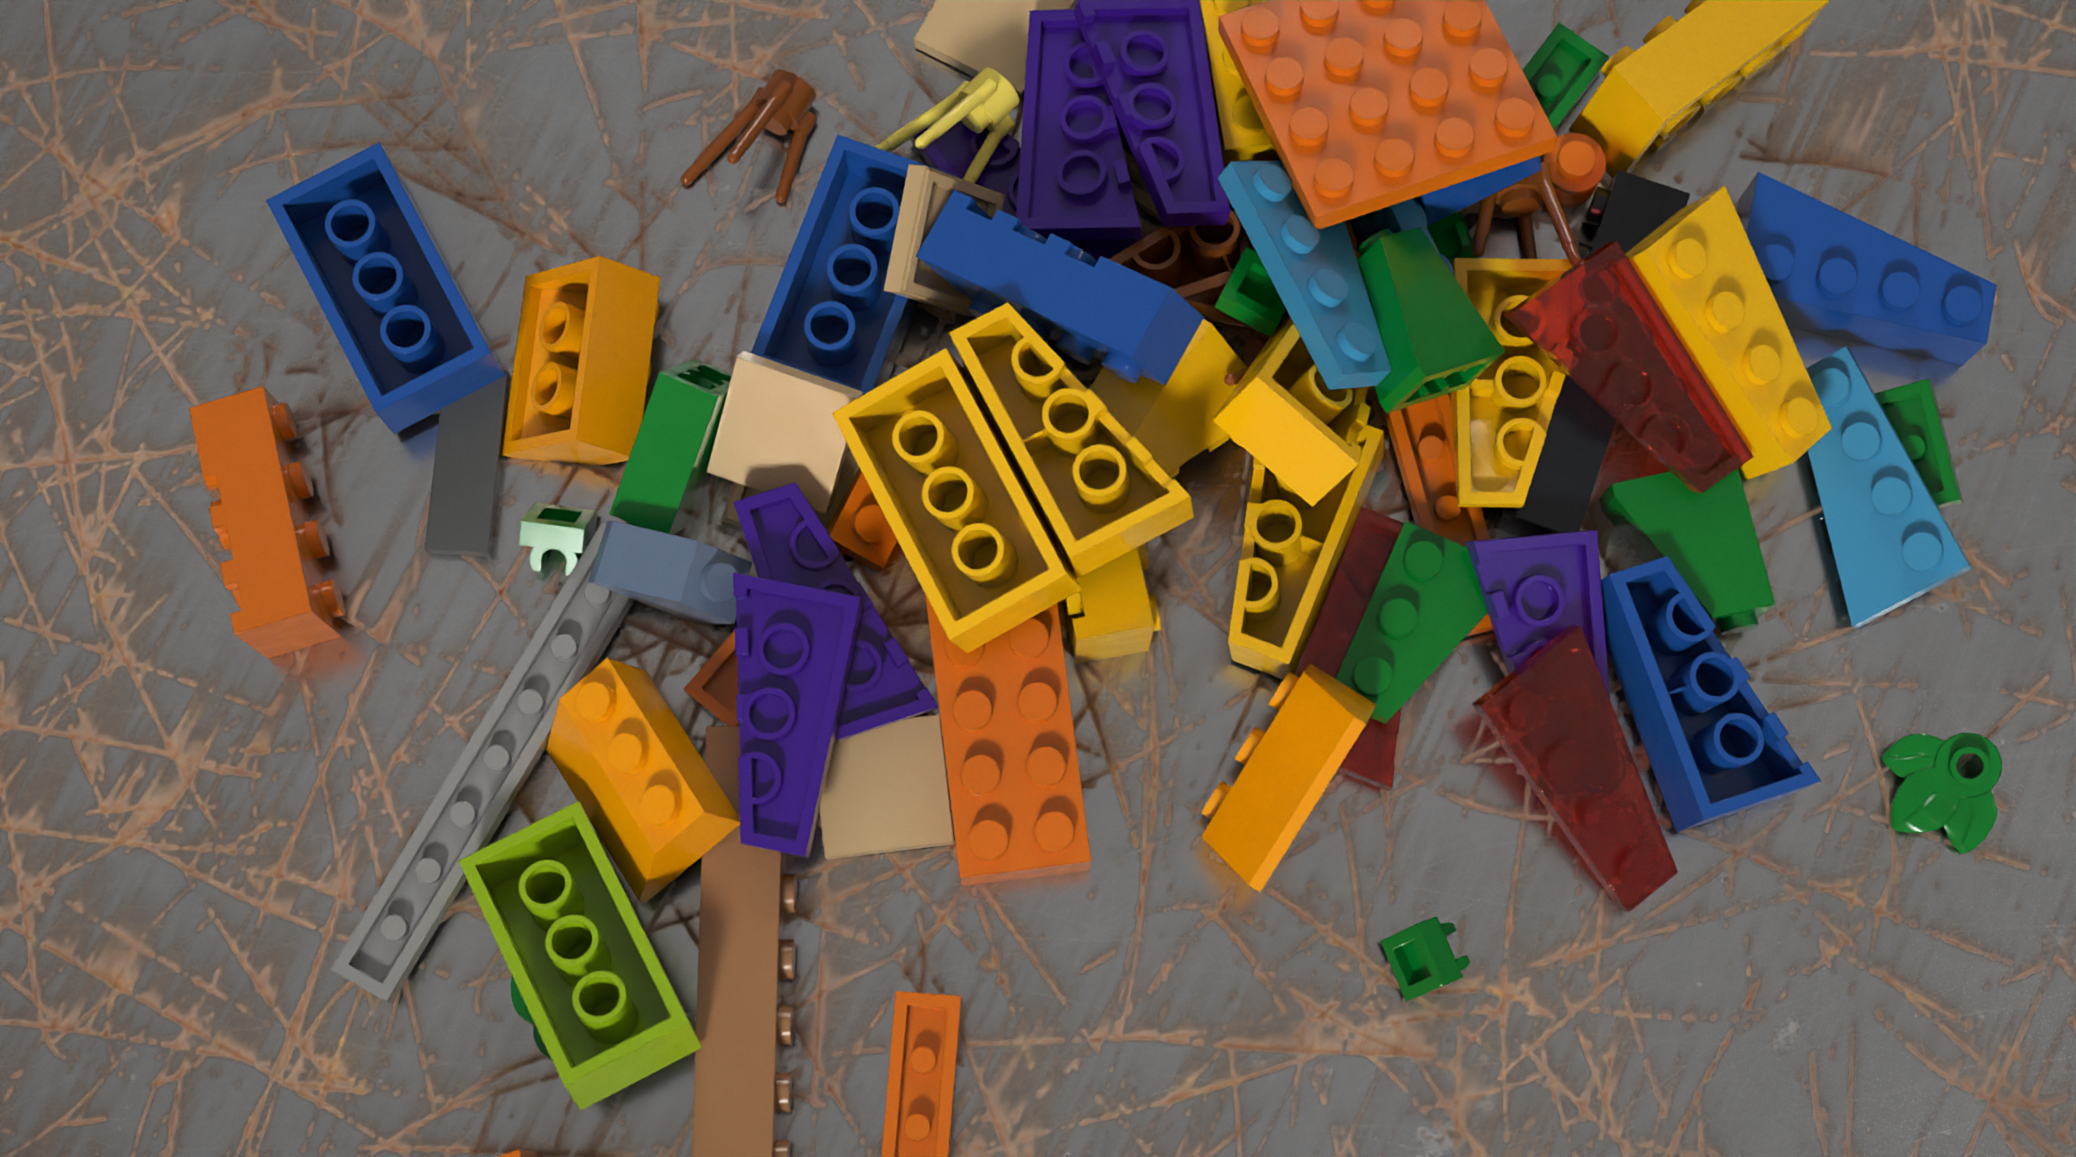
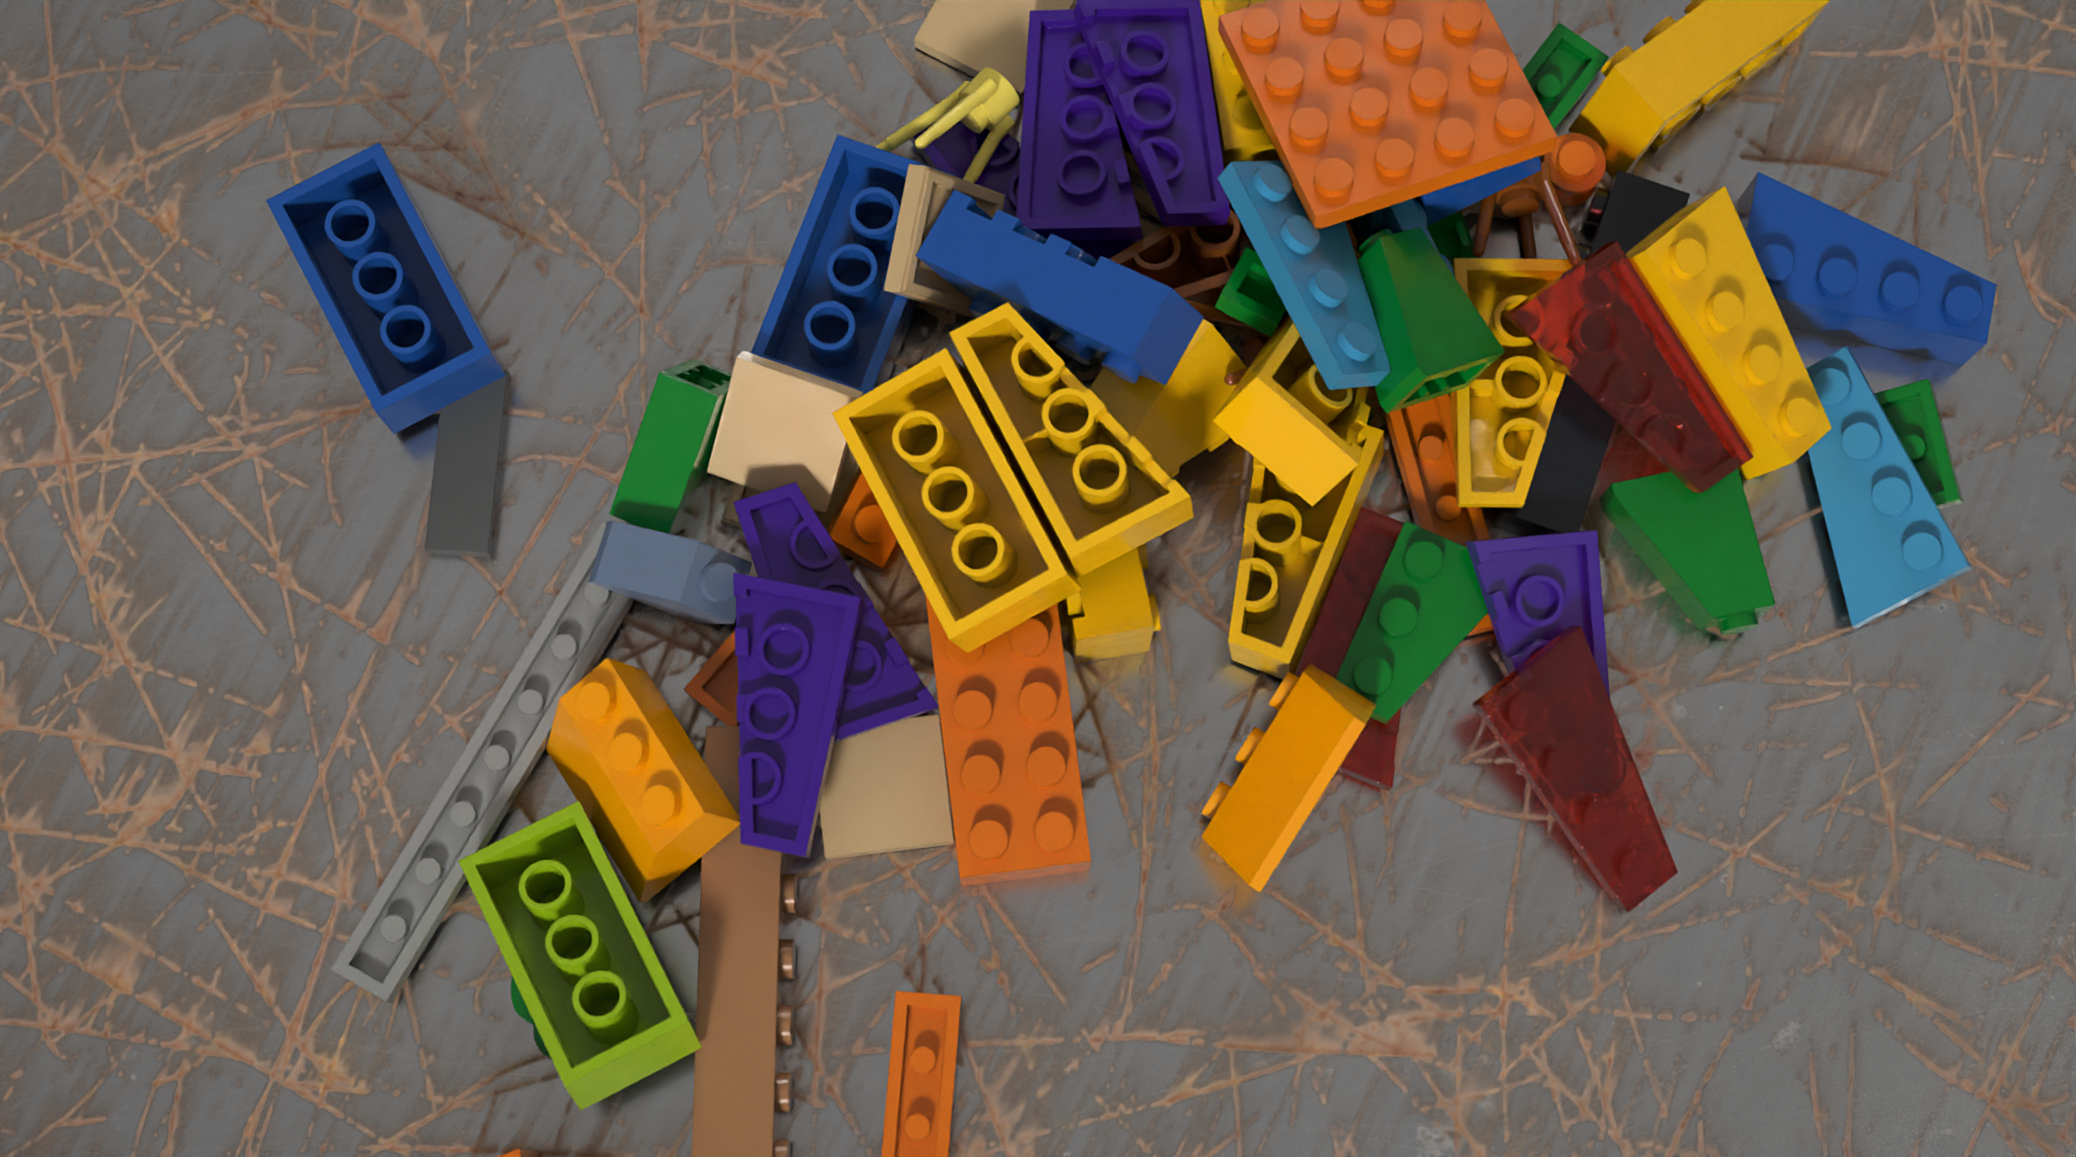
orange wedge [189,386,345,659] -> none
light orange slope [501,256,661,466] -> none
tile [519,502,598,576] -> none
dark orange plant [680,69,817,203] -> none
green tile [1380,916,1470,1002] -> none
blue wedge [1601,556,1821,833] -> none
green plate [1881,732,2002,854] -> none

